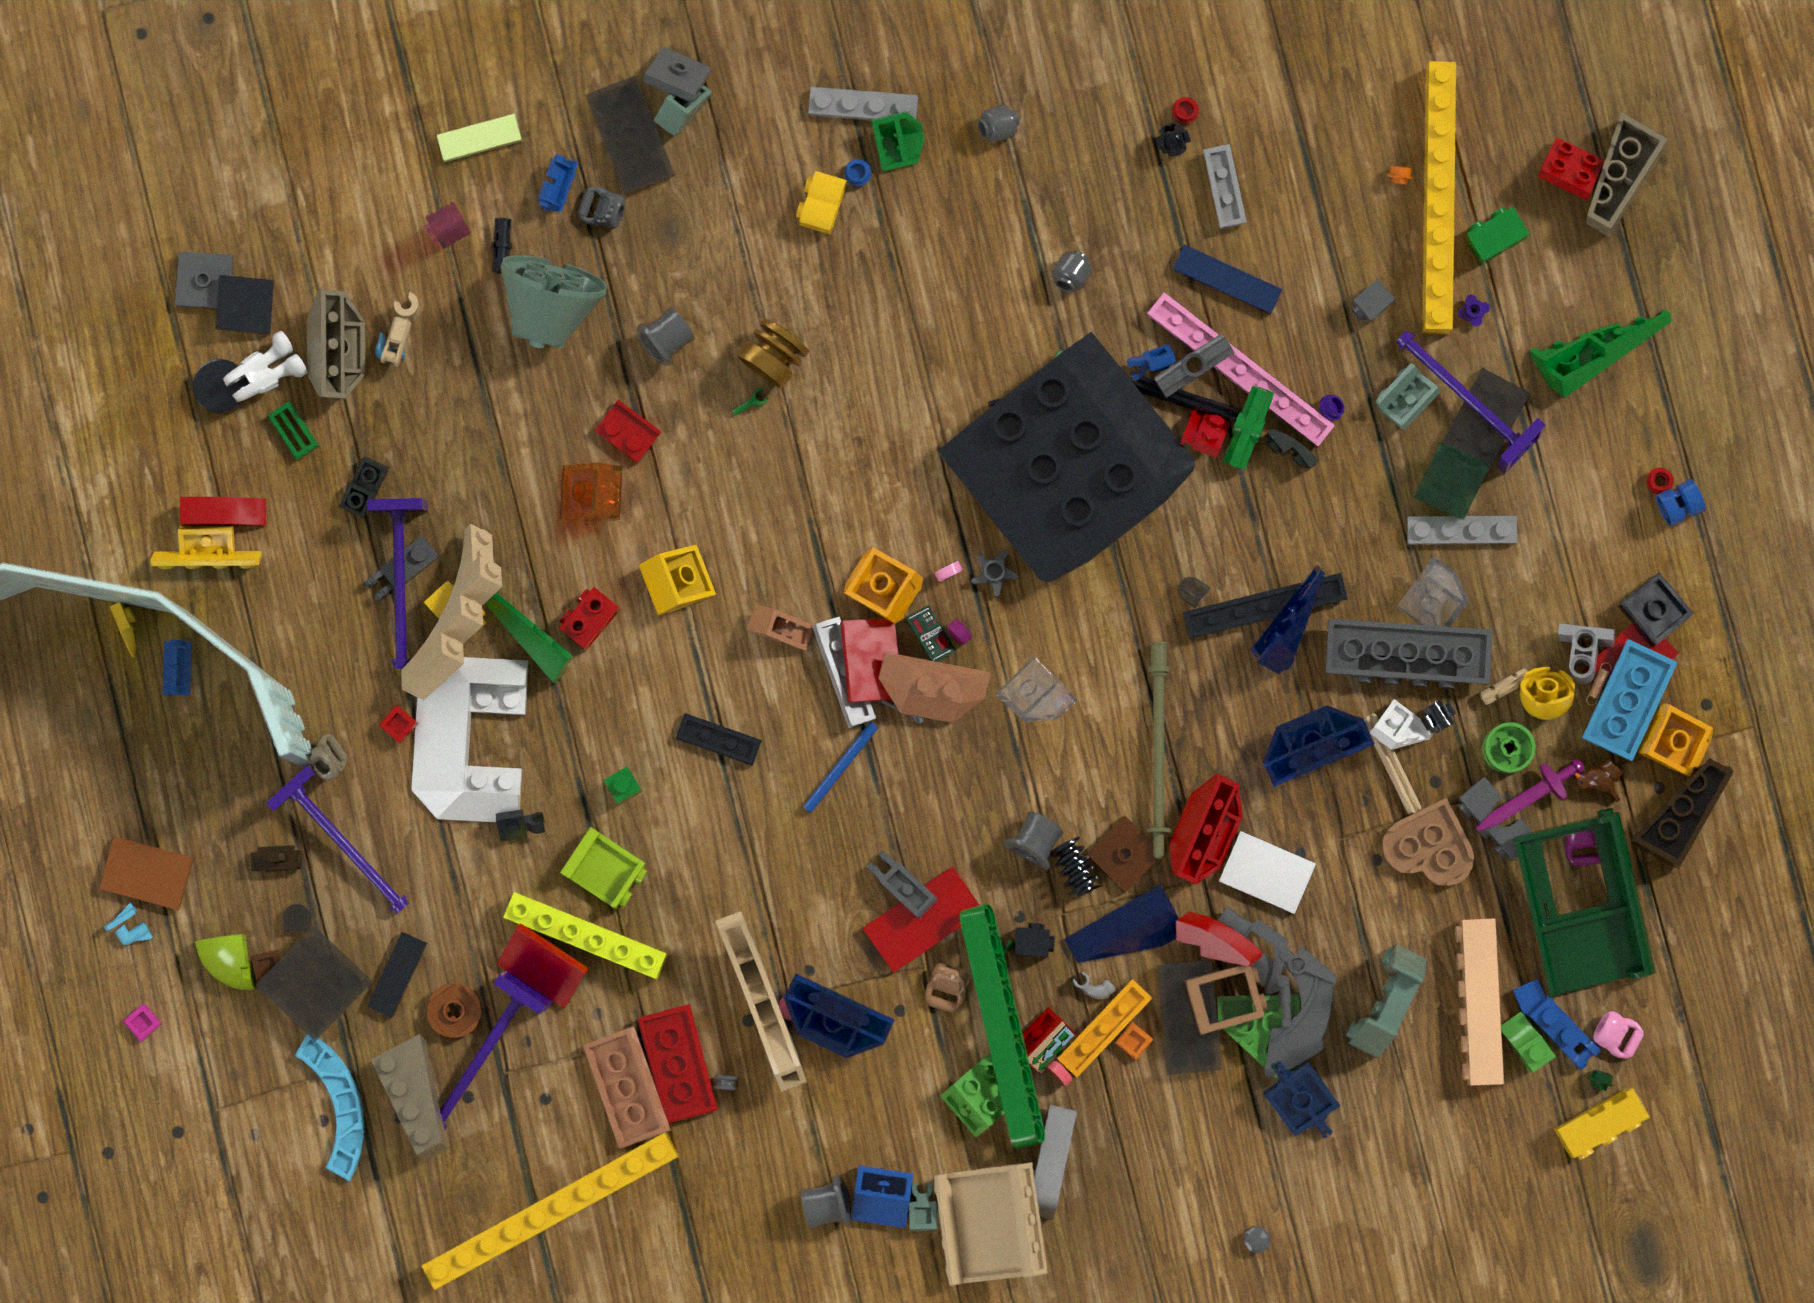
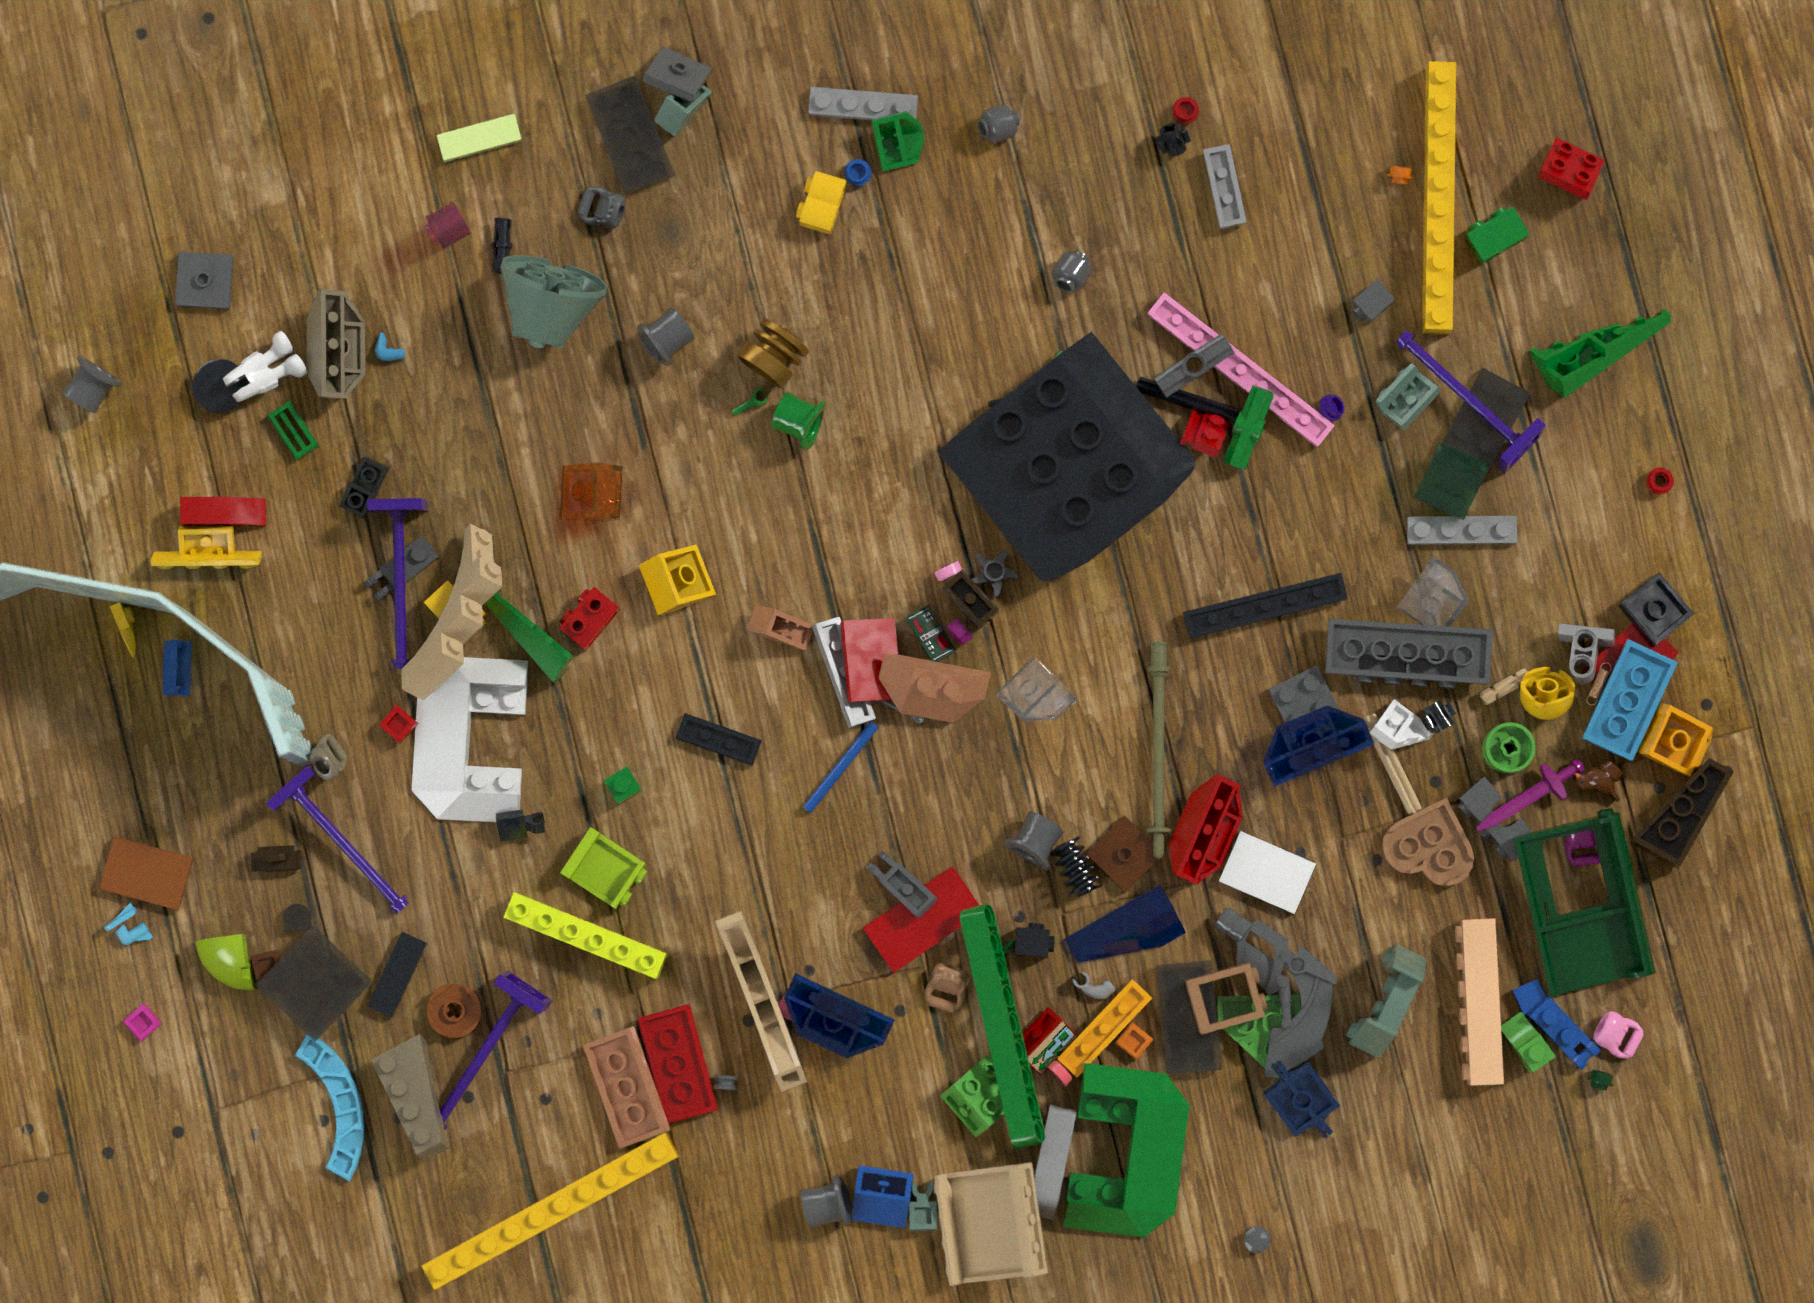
black tile [215,275,274,335] -> none
tan piece [381,292,420,367] -> none
red tile [497,923,589,1009] -> none
blue hinge [537,154,578,212] -> none
red plate [594,400,662,464] -> none
light orange slope [844,547,923,624] -> none
blue plate [1126,344,1176,380] -> none
dark blue tile [1173,244,1282,315] -> none
red slope [1176,911,1262,967] -> none
clear smoke tile [1178,577,1211,609] -> none
clear blue wedge [1250,564,1325,675] -> none
pearl dark grey slope [1266,429,1319,471] -> none
dark purple plate [1458,295,1490,327] -> none
yellow wedge [1554,1088,1649,1160] -> none
dark tan wedge [1586,112,1668,237] -> none
blue wheel [1655,479,1706,527] -> none
none -> dark grey piece [62,354,123,413]
none -> green piece [771,392,827,450]
none -> dark brown brick [942,570,999,630]
none -> green slope [1062,1063,1190,1238]
none -> dark grey plate [1268,665,1341,738]

